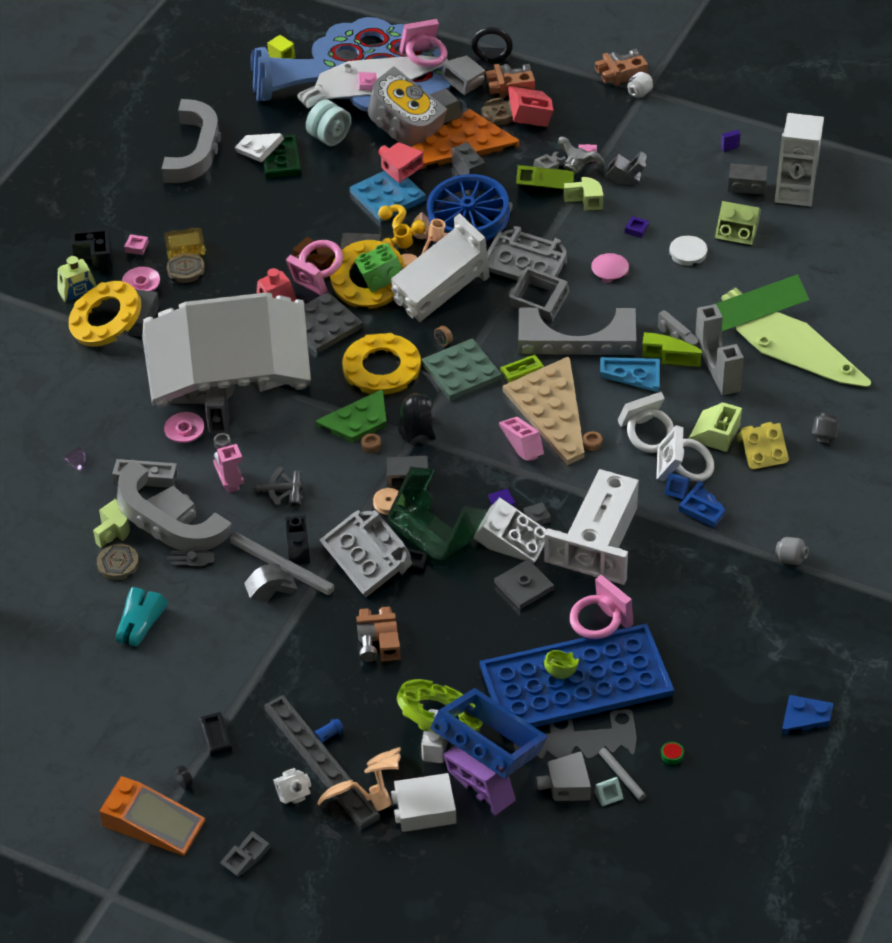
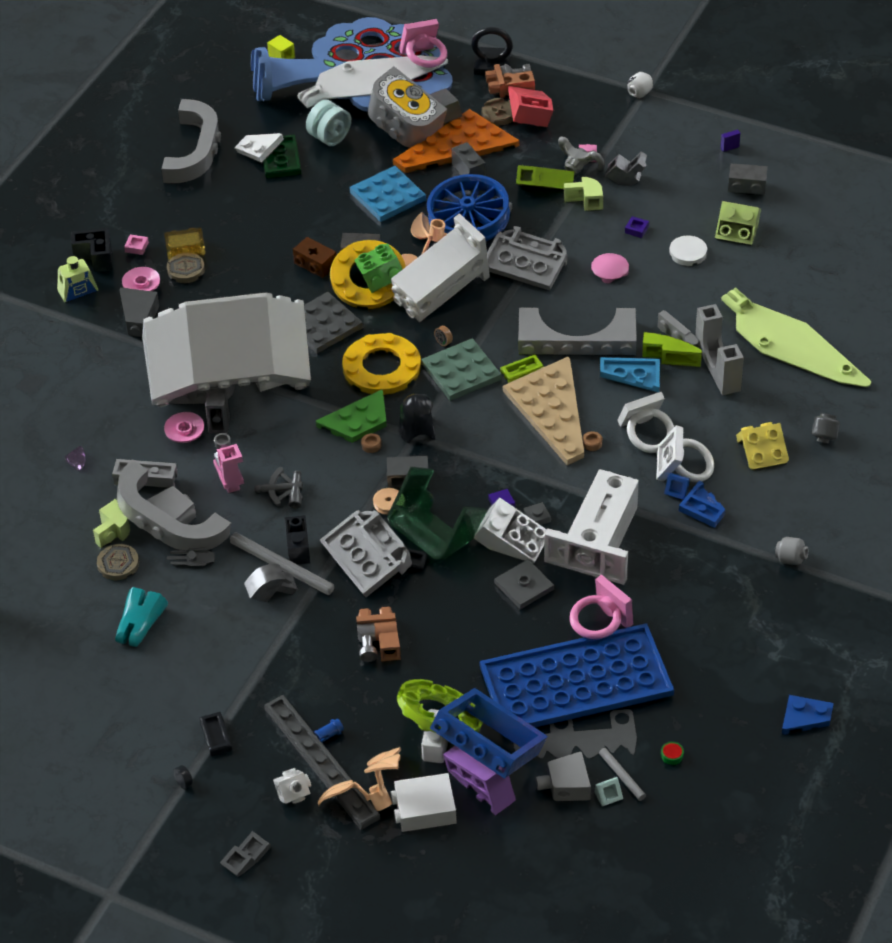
yellow plate [69,281,141,347] -> none
slope [99,776,205,856] -> none
coral torso [256,268,297,302] -> none
bright pink tile [286,240,343,295] -> none
bright pink plate [358,72,377,90] -> none
yellow piece [378,204,427,249] -> none
coral torso [379,143,423,183] -> none
light grey torso [441,55,485,95] -> none
bright pink slope [499,417,544,461] -> none
light grey window [509,266,570,322] -> none
light grey plate [533,152,566,169] -> none
lime hair [544,650,579,679] -> none
nougat hips [595,49,648,86] -> none
yellowish green slope [689,403,742,452] -> none
bright green sticker [716,274,809,331] -> none
white brick [775,113,824,207] -> none

